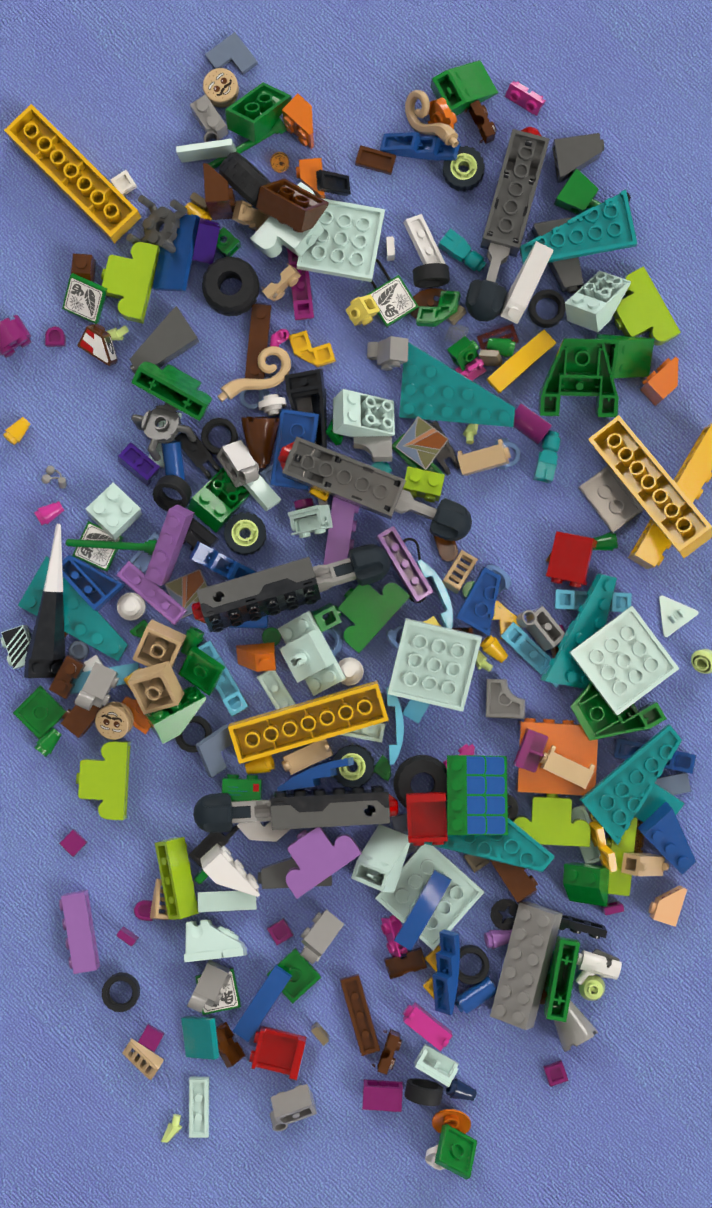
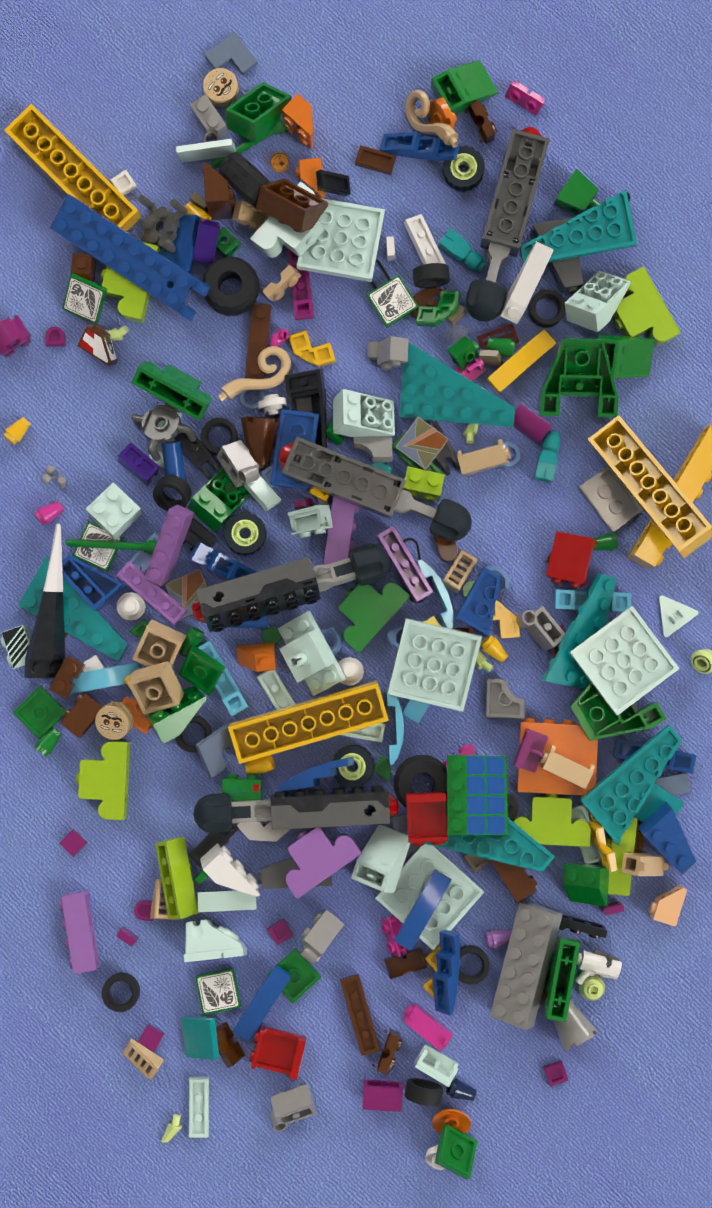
sand blue tile [69,641,89,660] -> none
light grey hinge [74,662,119,711] -> none
dark grey slope [129,306,199,374] -> none
light grey hinge [187,960,231,1013] -> none
tan brick [281,739,333,775] -> none
green brick [311,603,342,633] -> none
dark tan tile [311,1022,329,1046] -> none
light yellow brick [346,294,380,326] -> none
blue brick [455,976,497,1014] -> none
black gear [490,898,518,930] -> none
medium azure slope [500,622,560,688] -> none
dark grey slope [552,133,604,183] -> none
orange slope [640,357,679,406] -> none
none -> blue hinge [50,194,211,321]

